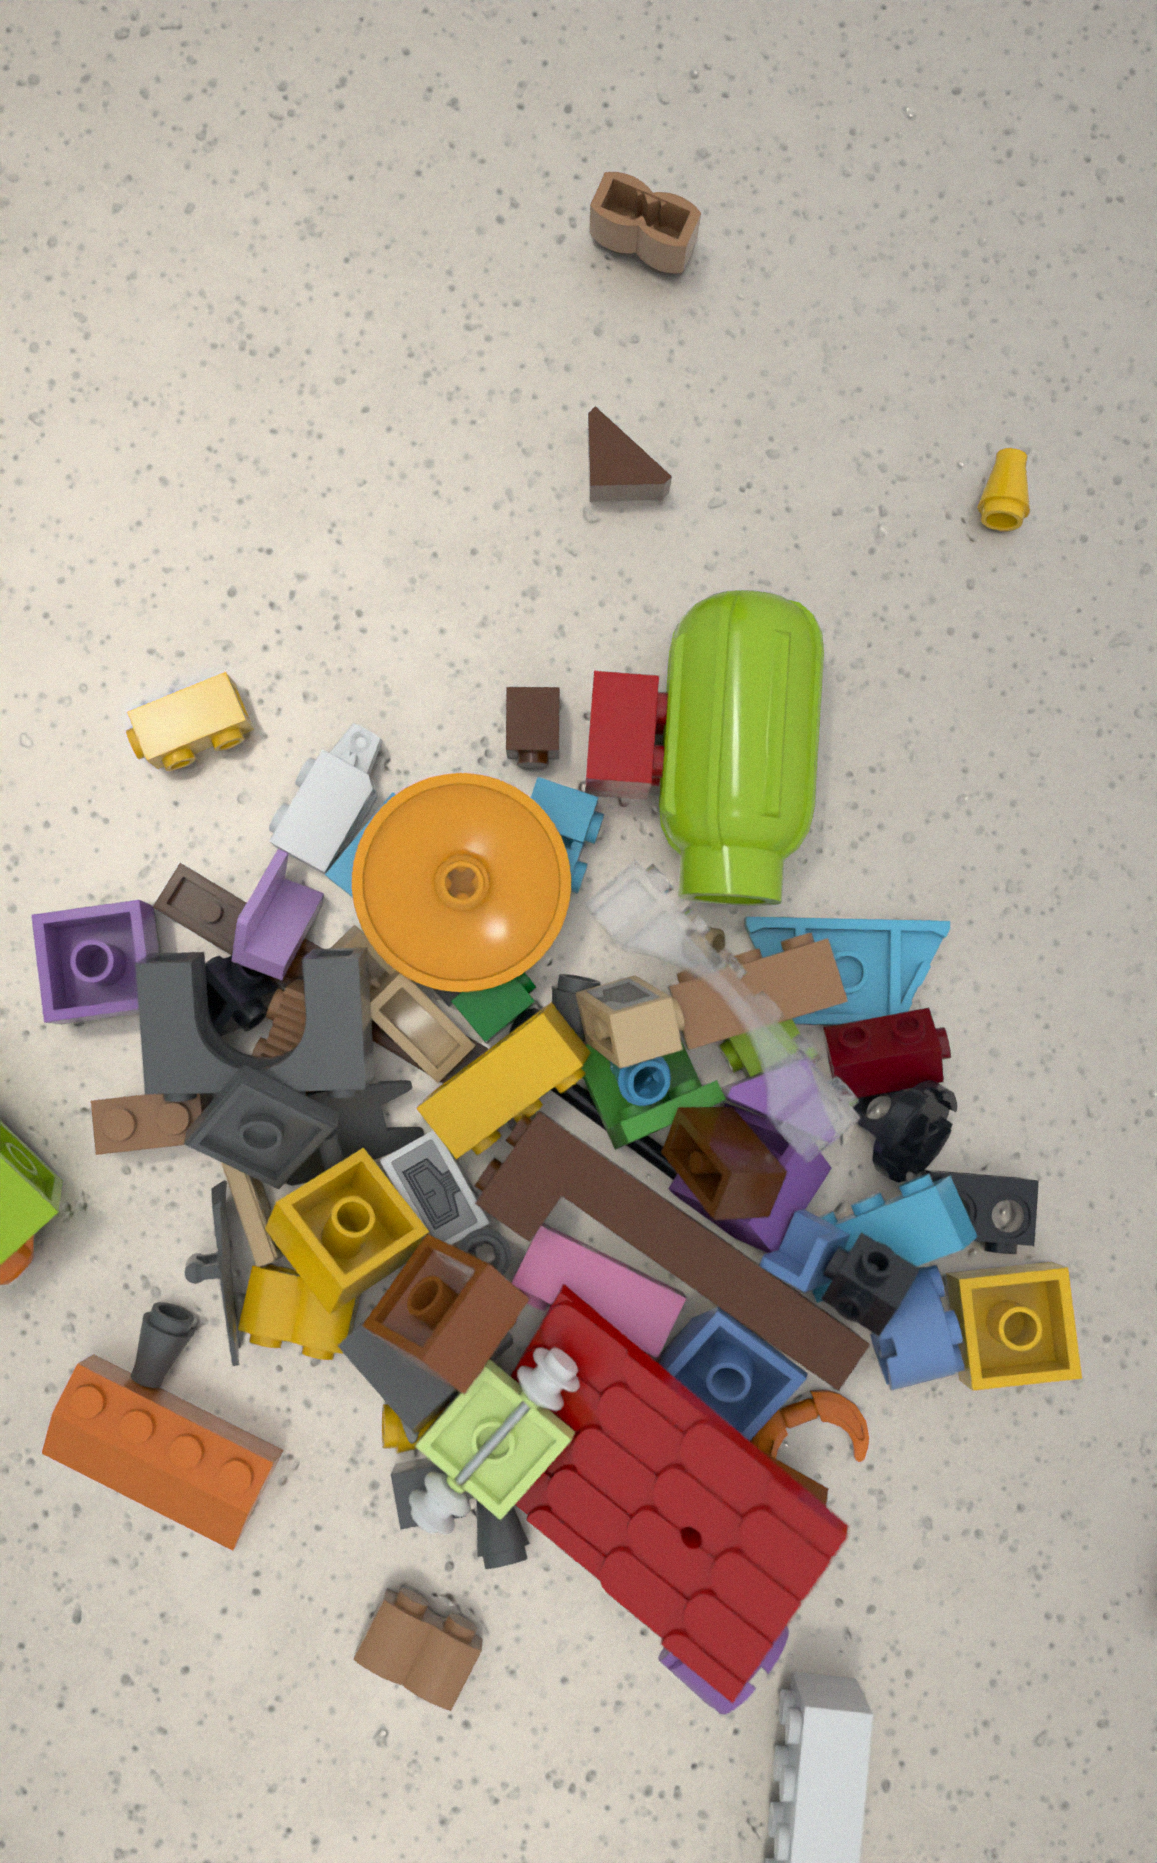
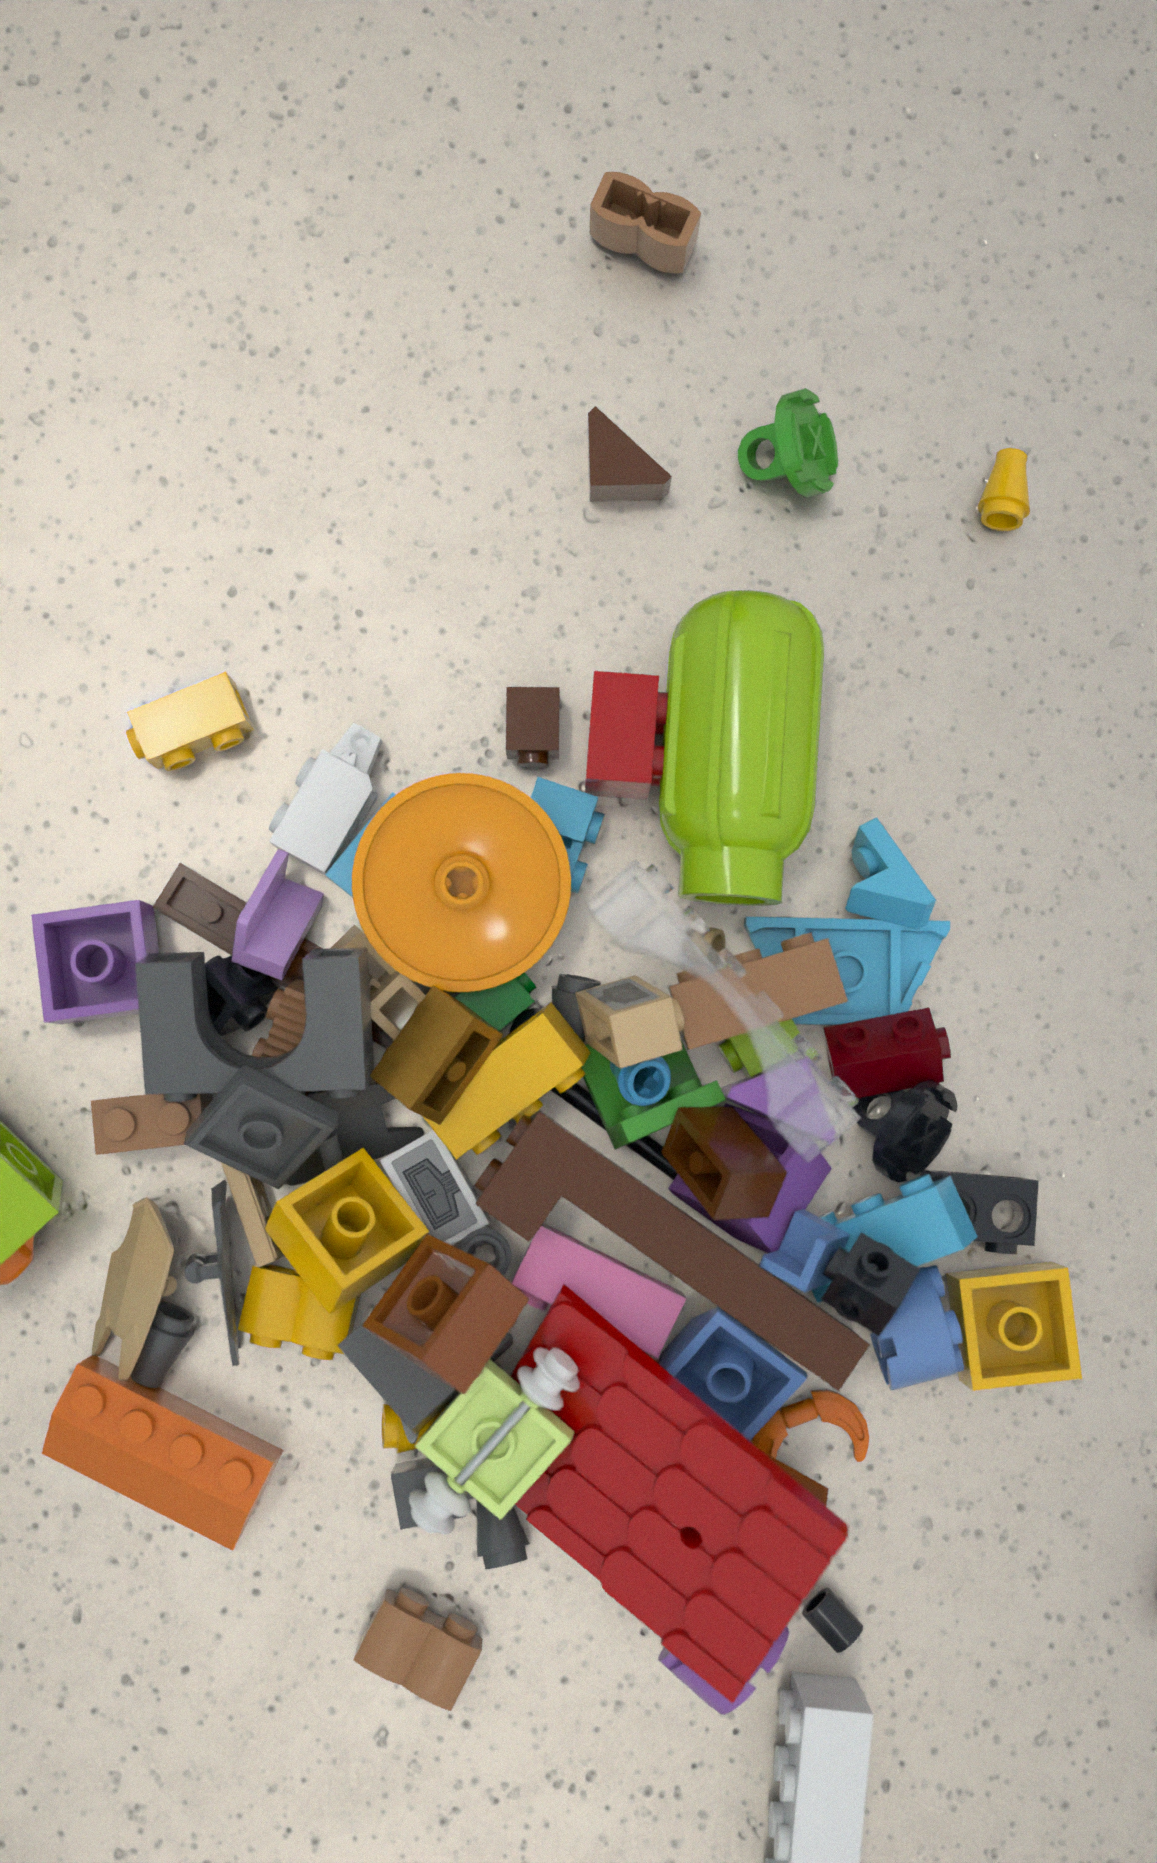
none -> tan shield [92,1197,177,1380]
none -> pearl gold brick [370,985,503,1125]
none -> bright green tile [738,388,838,498]
none -> black hinge [802,1588,863,1653]
none -> medium azure slope [845,817,936,929]

